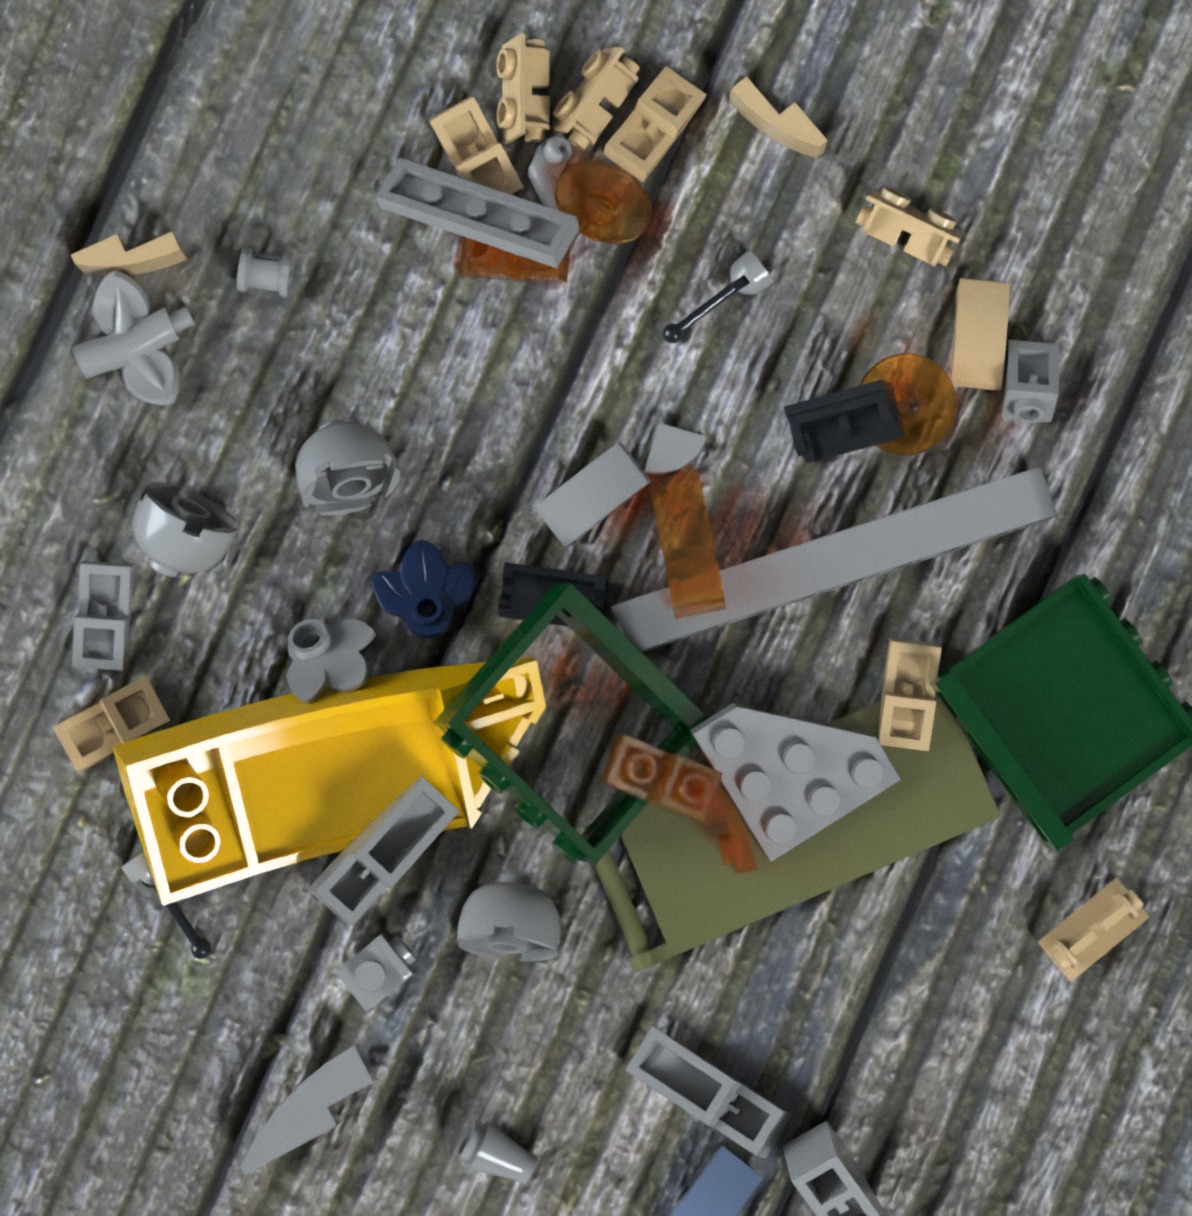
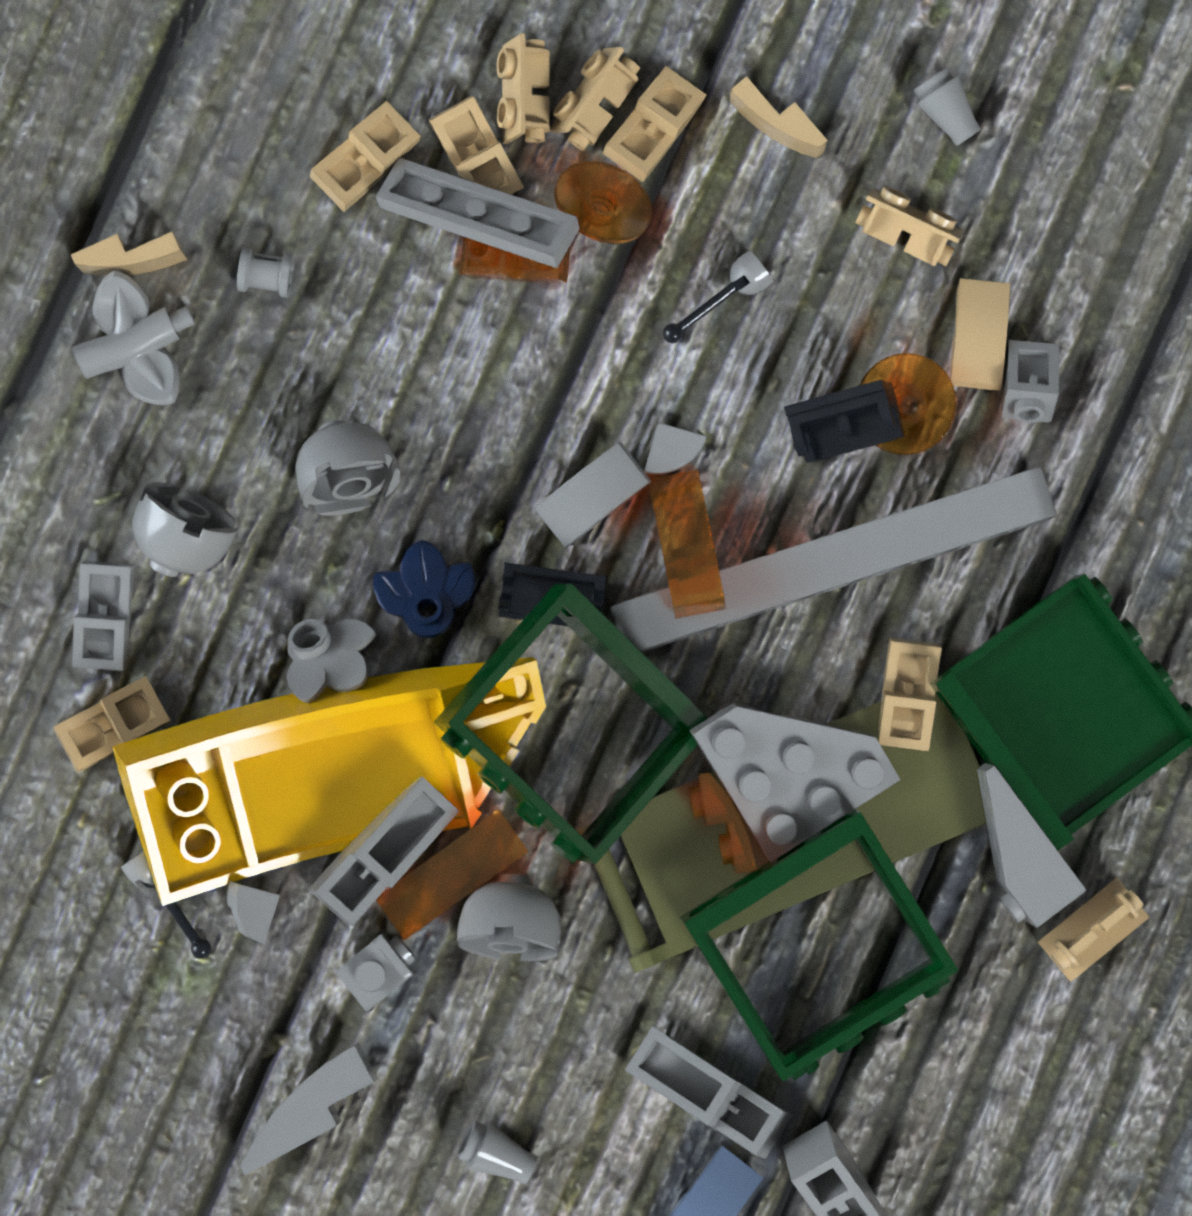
light grey arm [528,136,572,211] -> none
clear orange slope [599,734,723,822] -> none
none -> light grey tile [227,881,280,944]
none -> tan slope [310,101,421,212]
none -> clear orange slope [376,809,530,941]
none -> dark green window [680,809,959,1082]
none -> light grey cone [913,67,981,146]
none -> light grey slope [977,763,1087,928]

